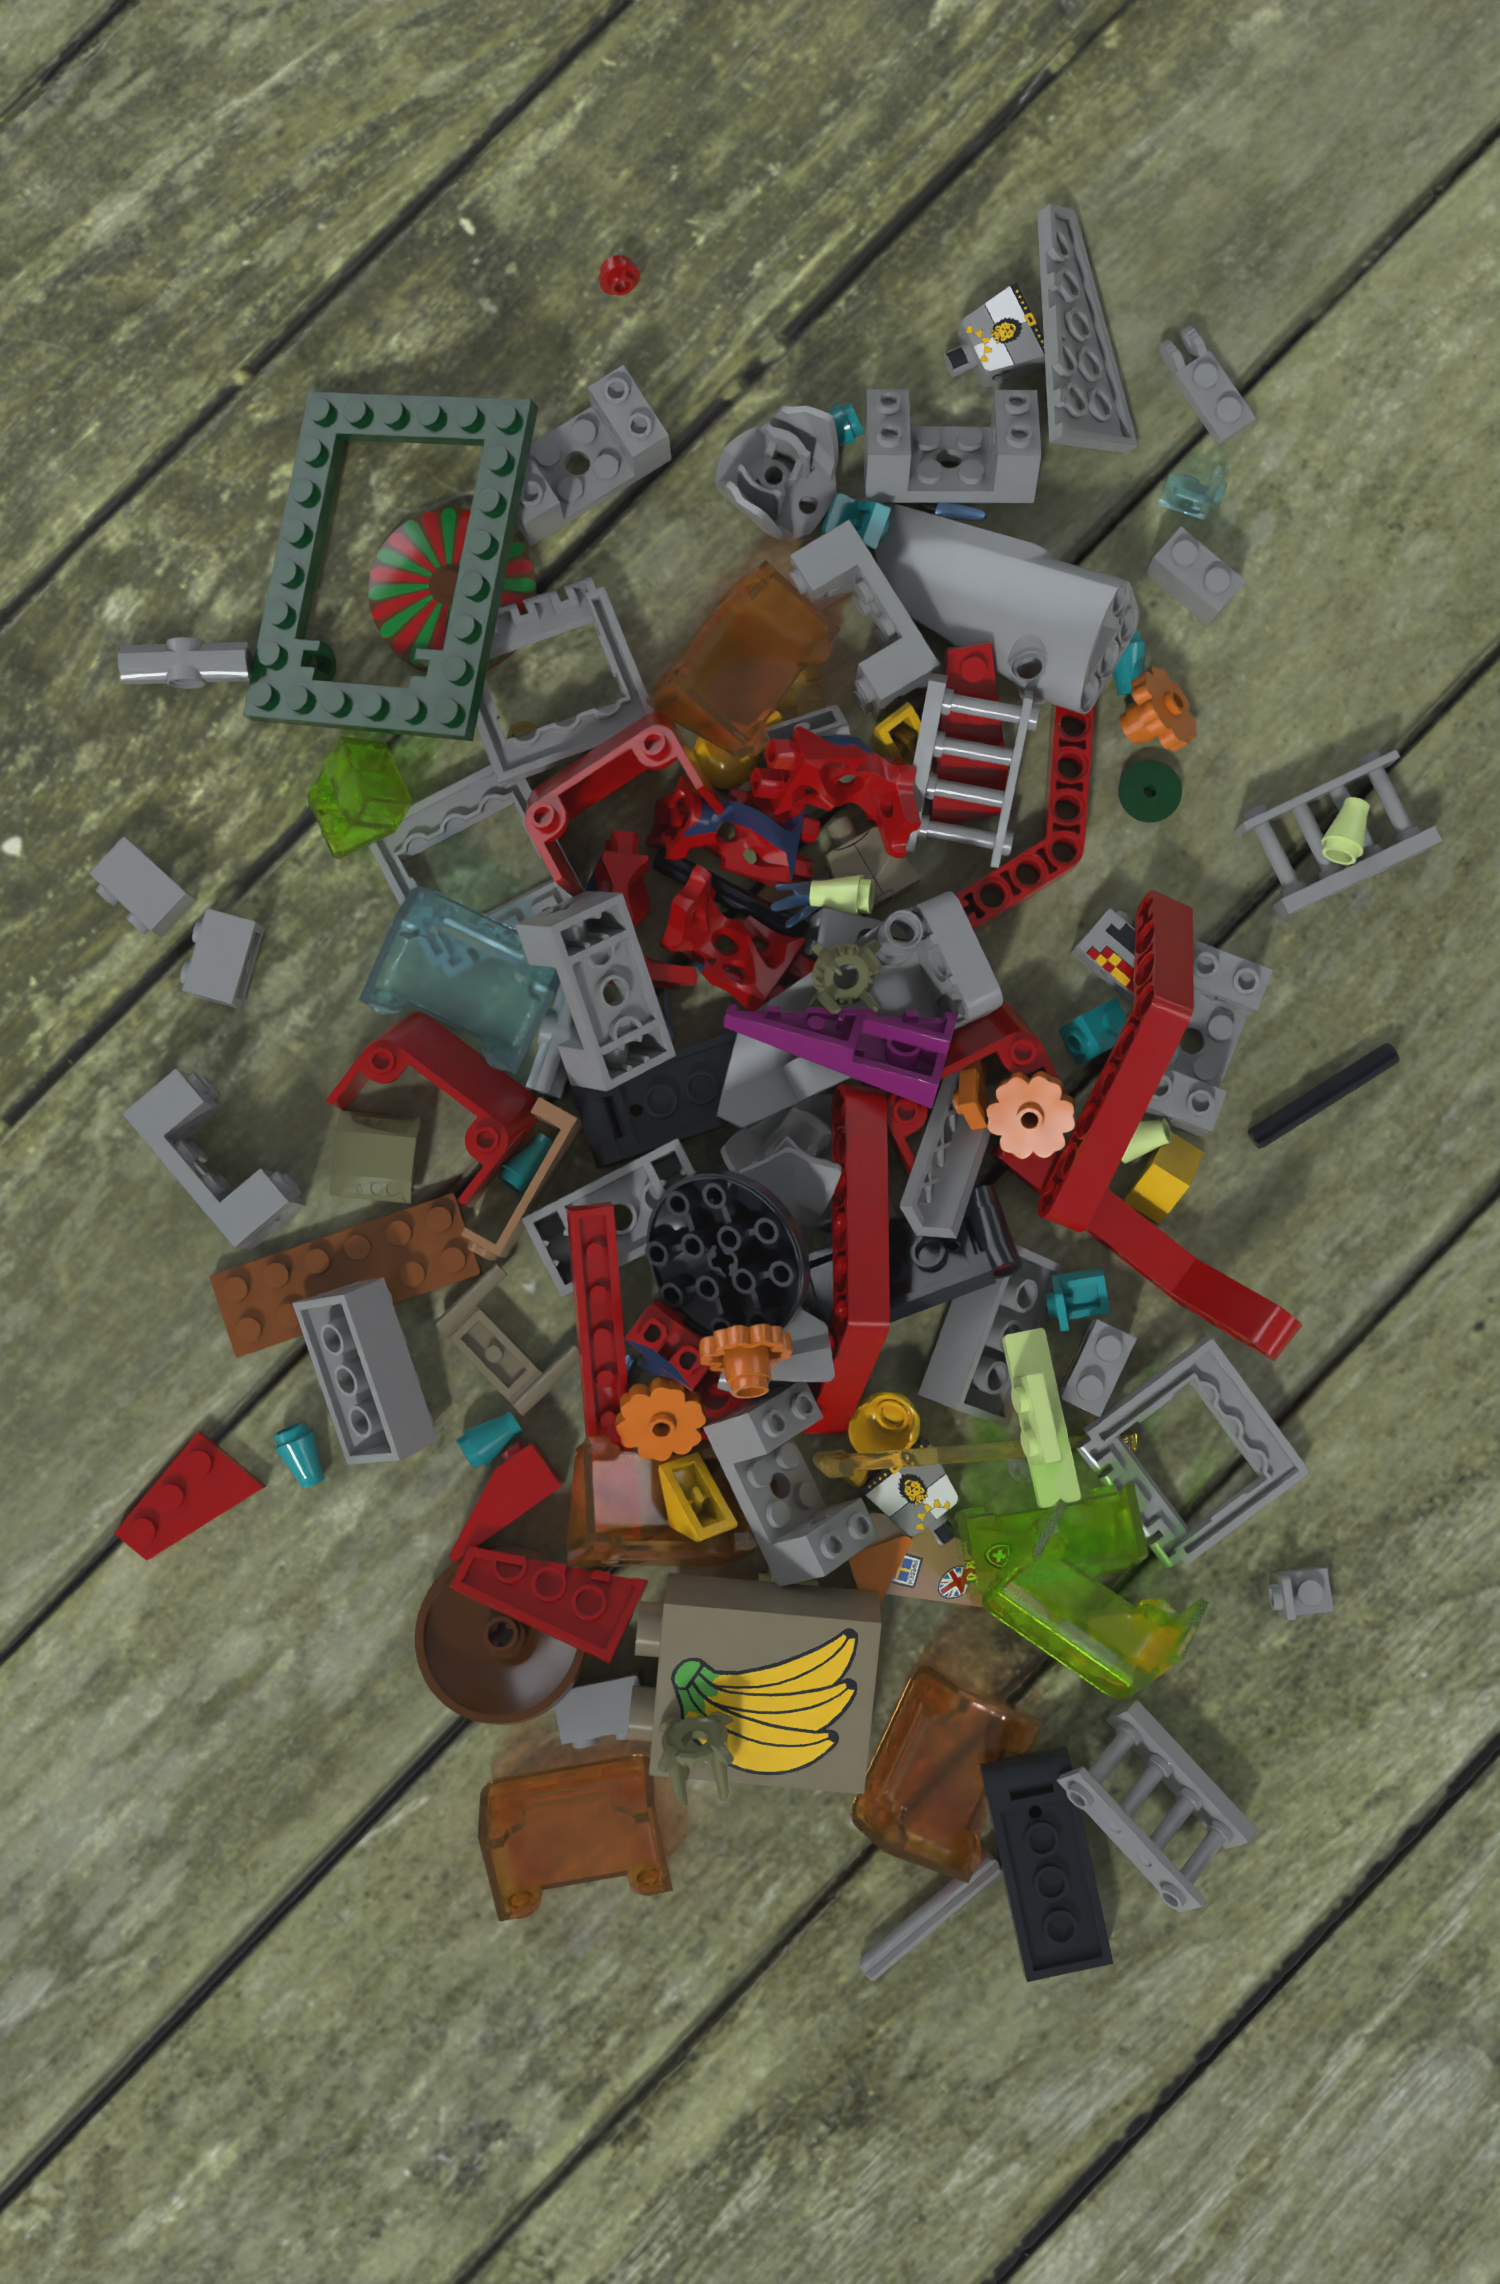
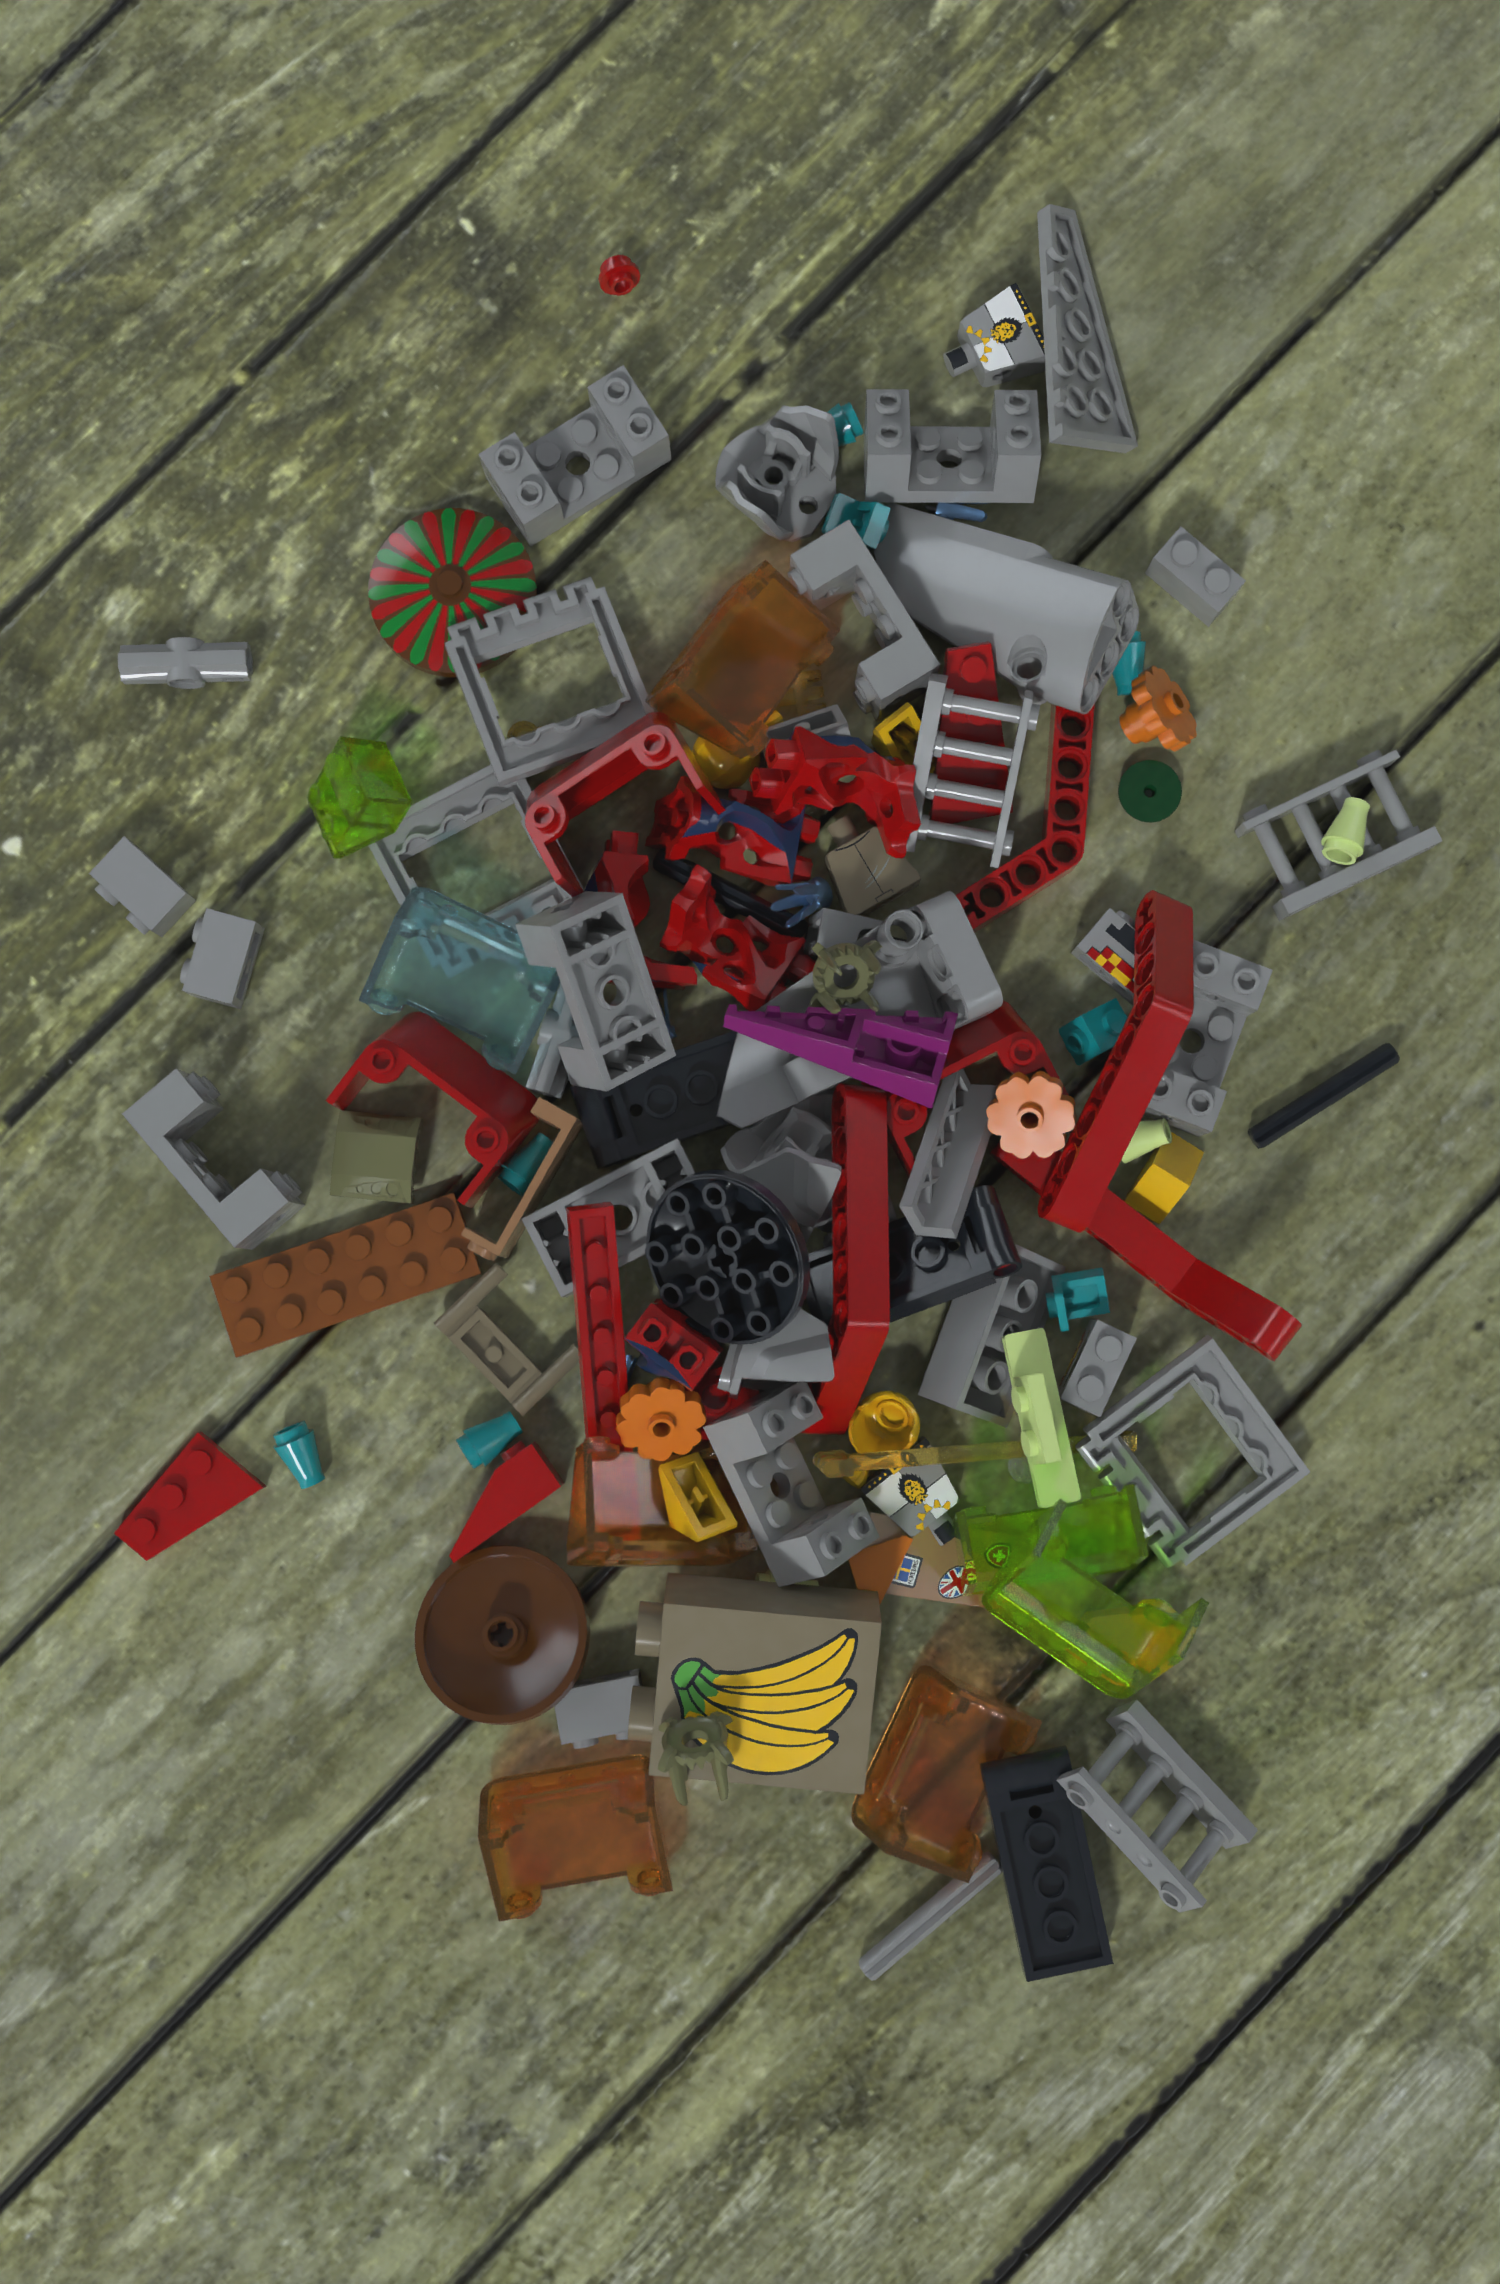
plate [243,392,538,741] -> none
light grey slope [292,1277,438,1465] -> none
red wing [450,1546,648,1664] -> none
orange plant [699,1324,793,1398] -> none
yellowish green cone [809,874,875,916] -> none
orange plate [953,1059,989,1131] -> none
clear light blue bracket [1157,465,1227,520] -> none
light grey hinge [1158,325,1257,446] -> none
light grey bracket [1268,1566,1333,1621] -> none

